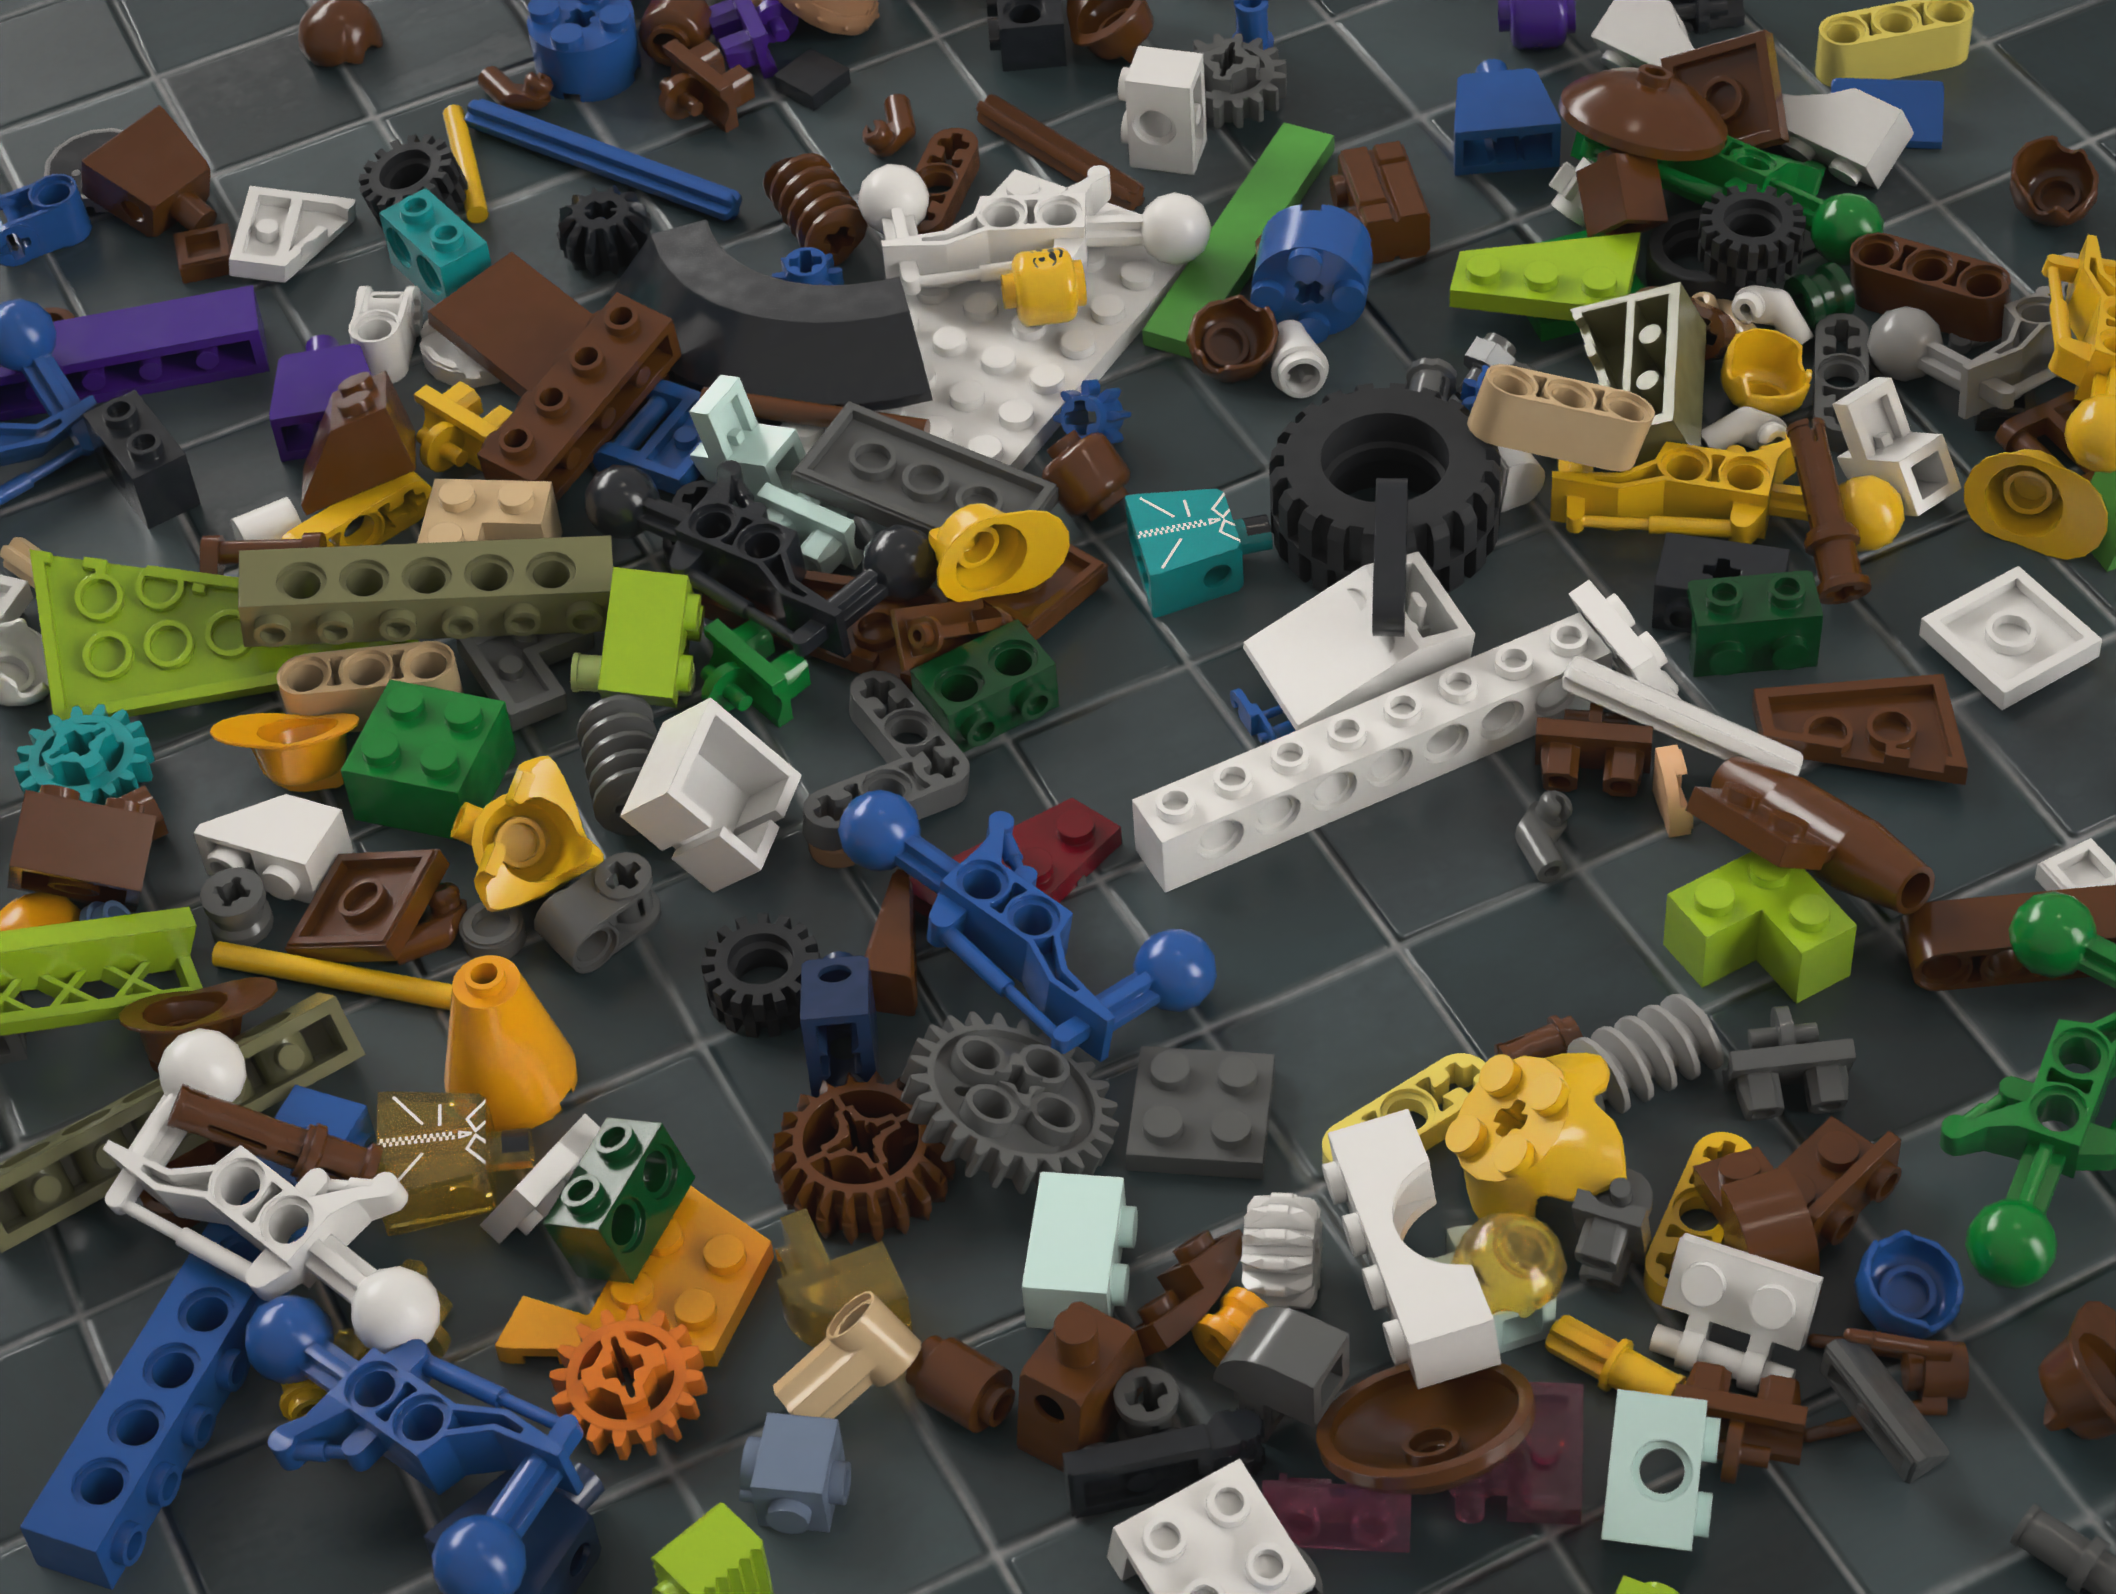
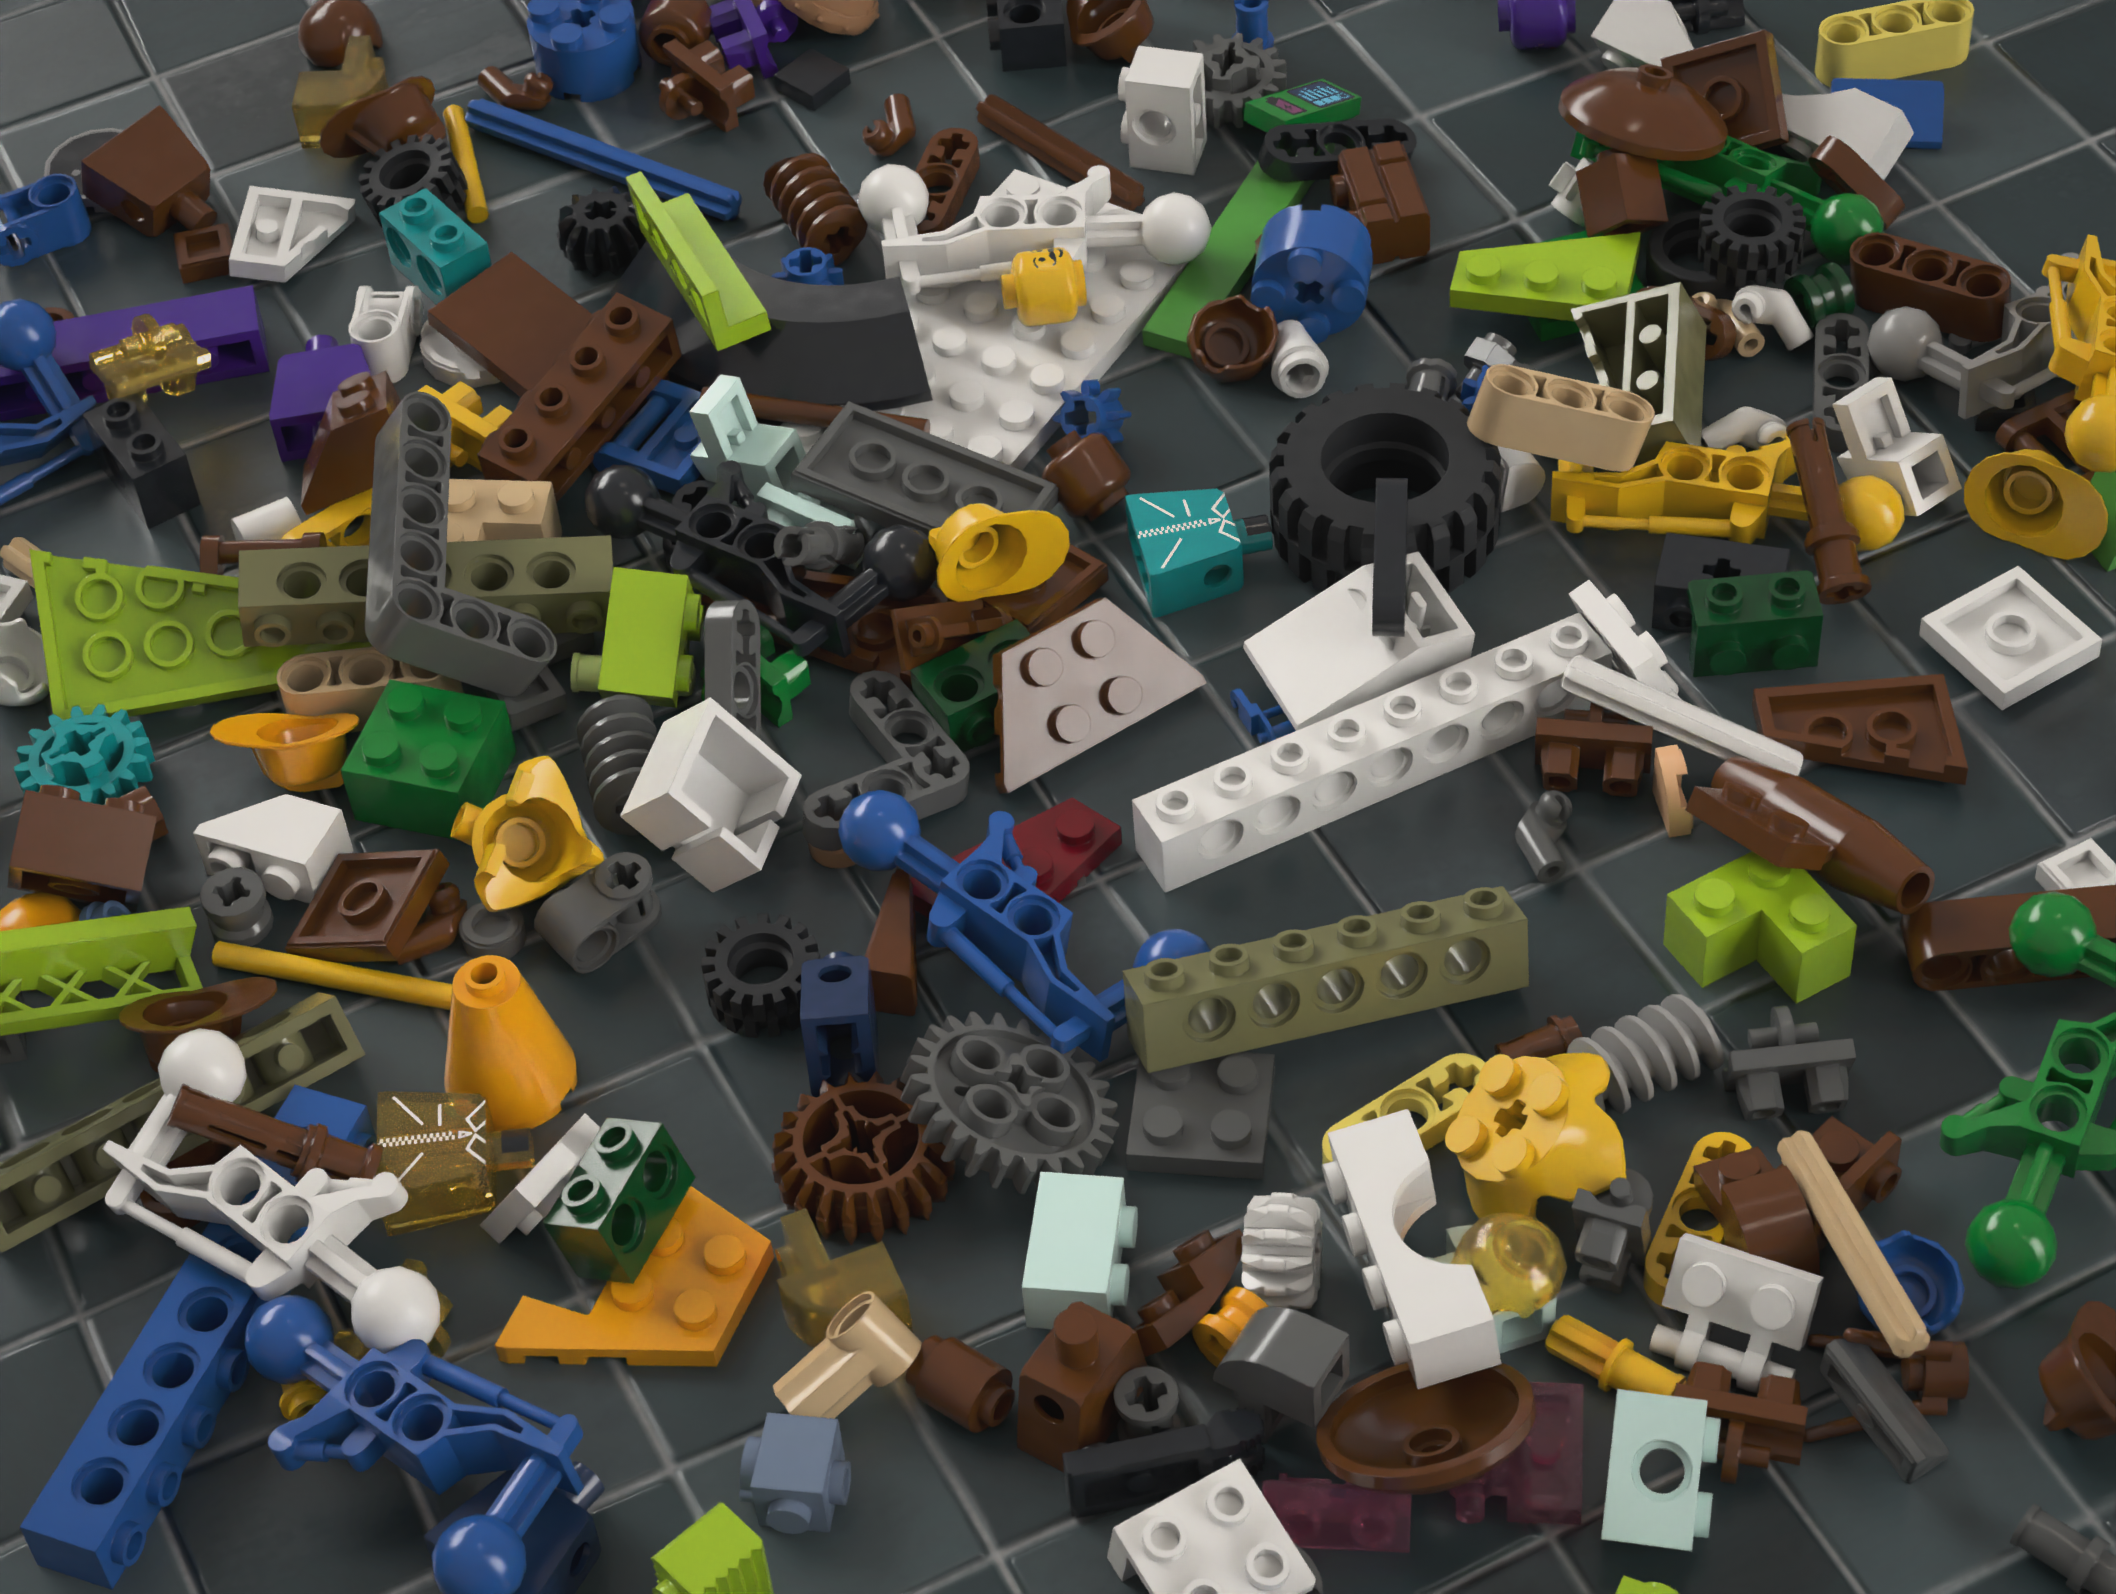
orange gear [549,1305,708,1460] -> none
blue torso [1454,59,1561,176] -> none
yellow hair [1721,328,1813,417] -> none
reddish brown hair [2010,136,2099,227] -> none
none -> clear yellow hips [89,314,211,403]
none -> clear yellow brick [292,35,389,148]
none -> reddish brown piece [319,76,446,158]
none -> dark grey beam [365,391,557,697]
none -> lime fence [625,171,772,351]
none -> dark grey beam [704,599,761,740]
none -> dark grey pin [774,521,865,570]
none -> wing [993,597,1206,794]
none -> olive brick [1123,886,1529,1073]
none -> green tile [1244,78,1362,132]
none -> black beam [1258,119,1417,182]
none -> tan axle [1777,1130,1930,1358]
none -> reddish brown beam [1808,136,1905,231]

